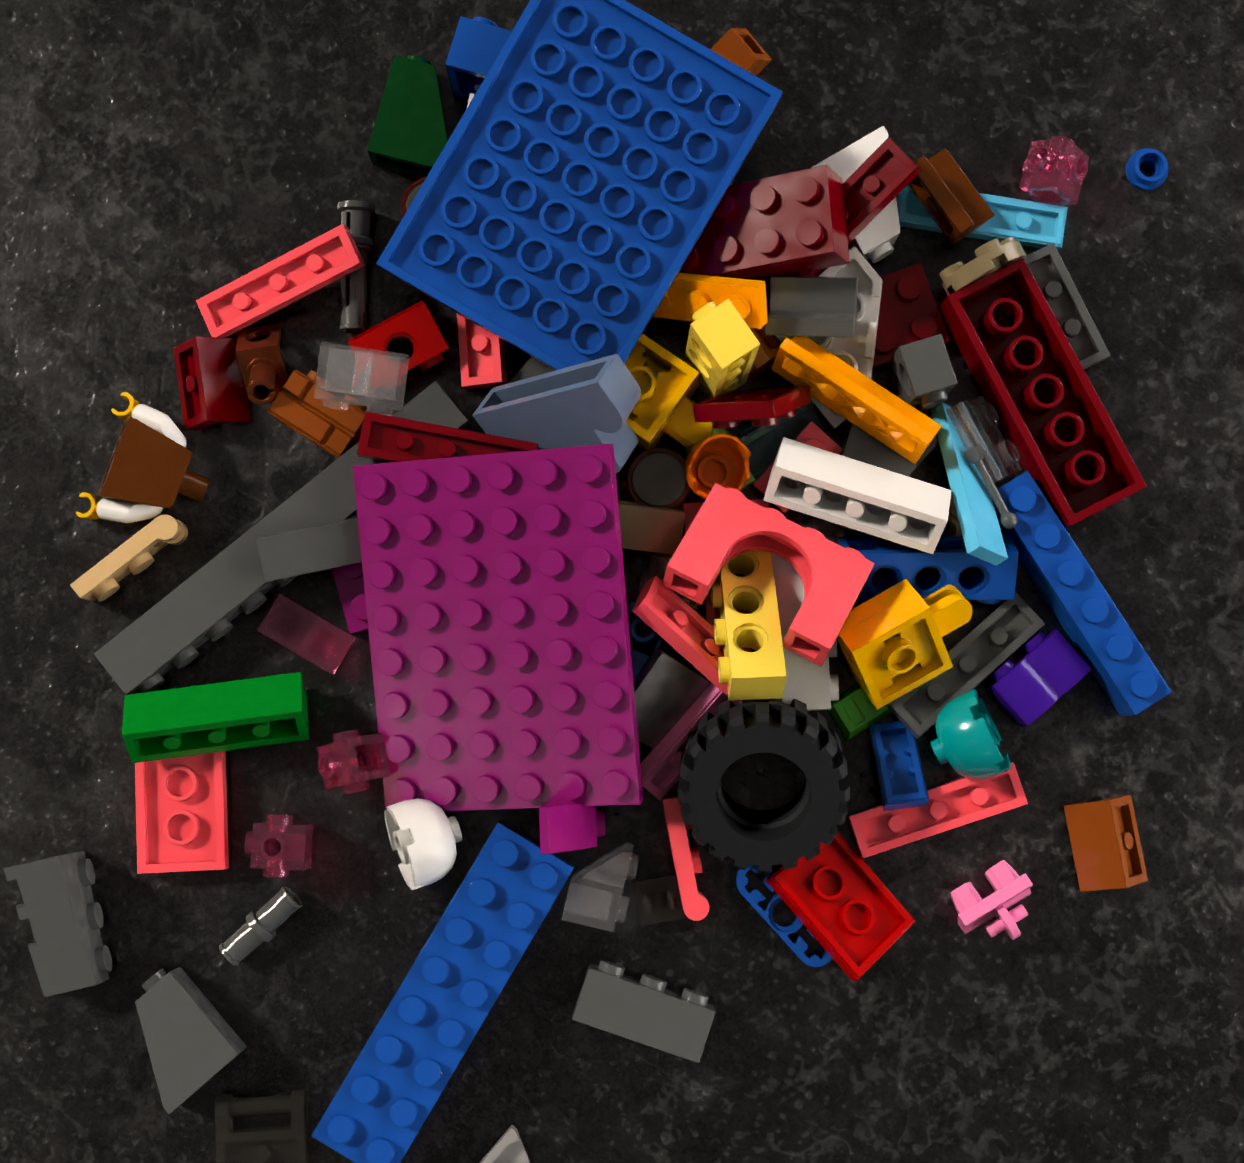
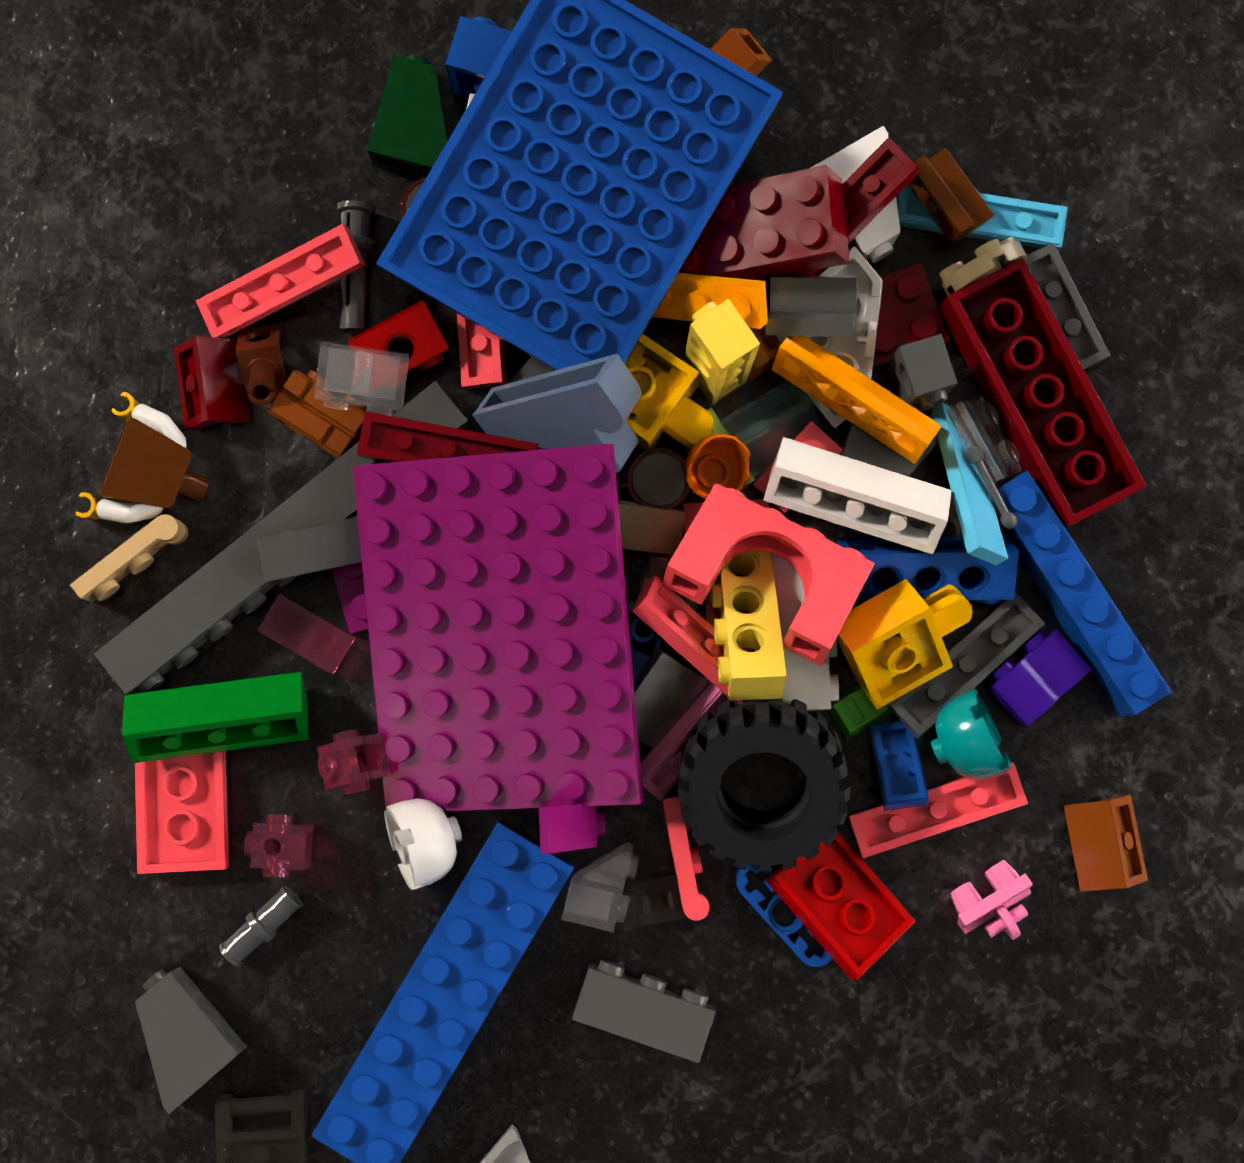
dark grey wedge [3,851,112,997] -> none
dark red plate [693,385,811,429] -> none
clear pink brick [1019,136,1089,205] -> none
blue plate [1125,148,1169,191] -> none

